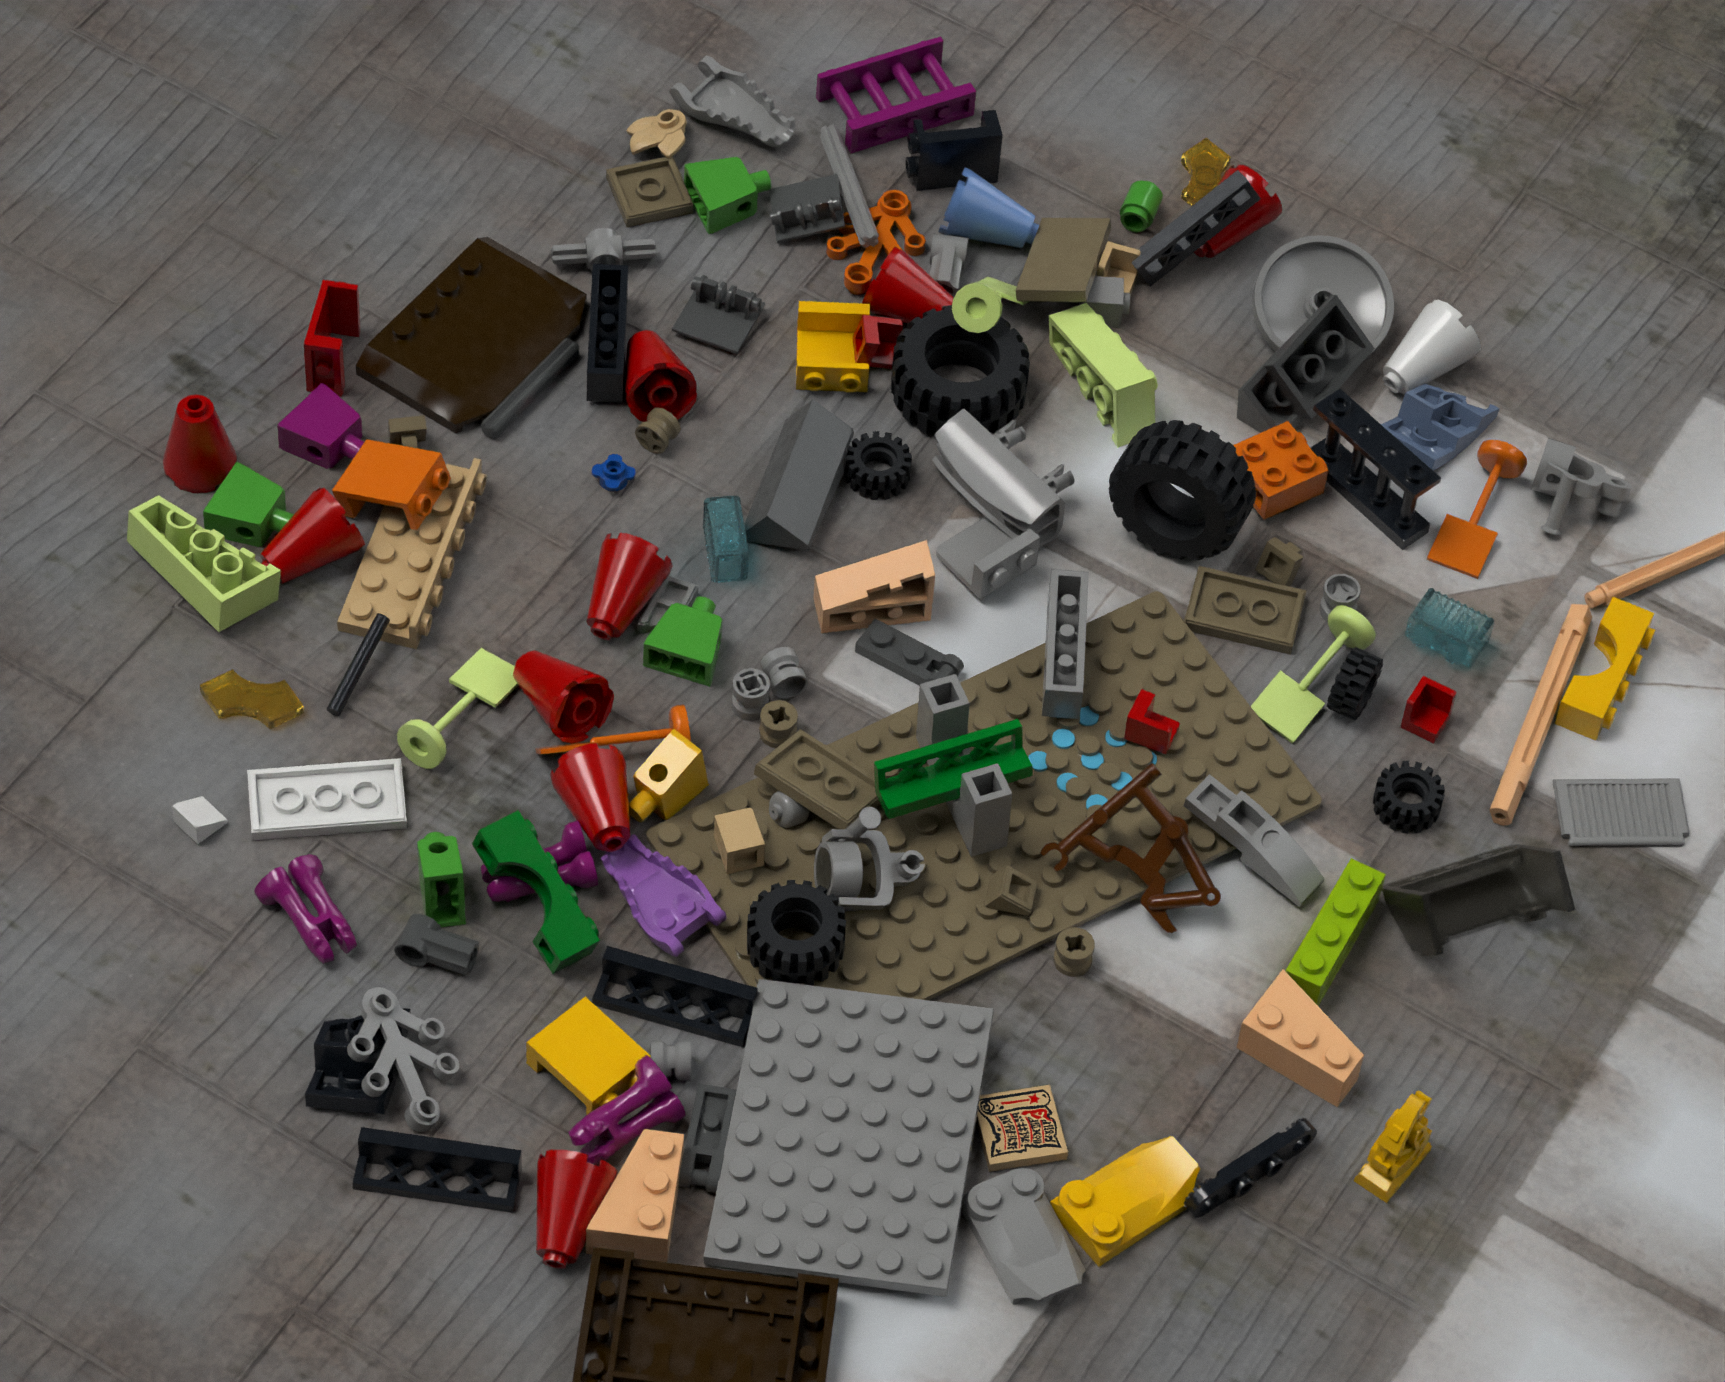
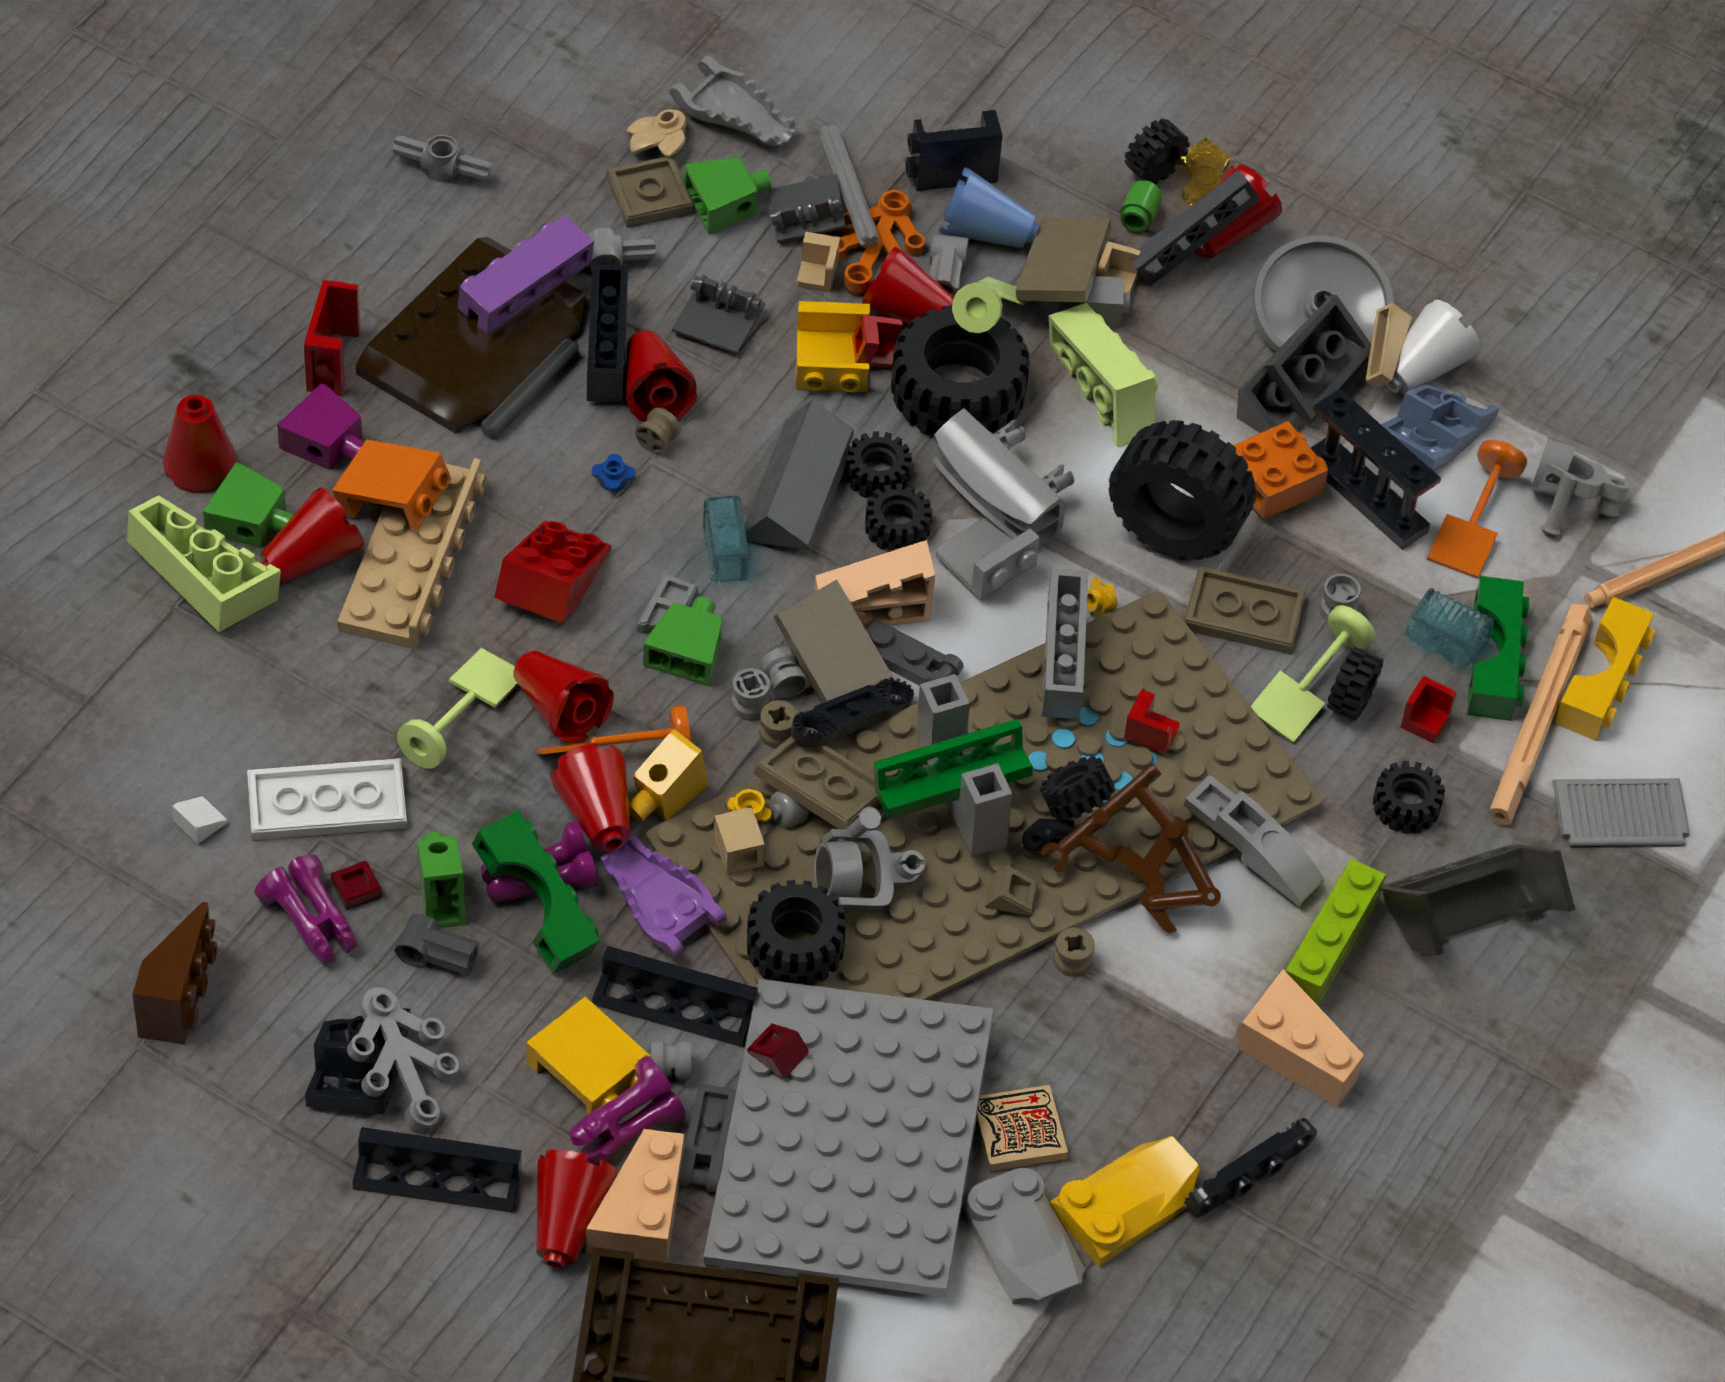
clear yellow tile [200,669,304,729] -> none
black bar [327,613,390,716] -> none
dark tan tile [388,415,427,448] -> none
red cone [586,533,673,640] -> none
magenta fence [816,36,976,154] -> none
dark tan tile [1255,537,1303,586] -> none
yellow piece [1354,1090,1432,1203] -> none
none -> reddish brown slope [132,902,218,1045]
none -> dark red tile [331,860,382,910]
none -> light grey axle [392,135,493,182]
none -> medium lavender brick [458,215,594,335]
none -> red slope [494,520,611,623]
none -> yellow plate [727,789,771,822]
none -> dark red slope [747,1023,809,1077]
none -> dark tan tile [773,579,893,703]
none -> black plate [790,677,914,747]
none -> tan panel [797,232,840,292]
none -> black tyre [865,484,932,552]
none -> black arm [1022,818,1074,852]
none -> black tyre [1040,756,1115,821]
none -> yellow plate [1087,577,1117,619]
none -> black tyre [1125,118,1190,184]
none -> tan piece [1366,303,1412,388]
none -> green arch [1467,576,1529,721]

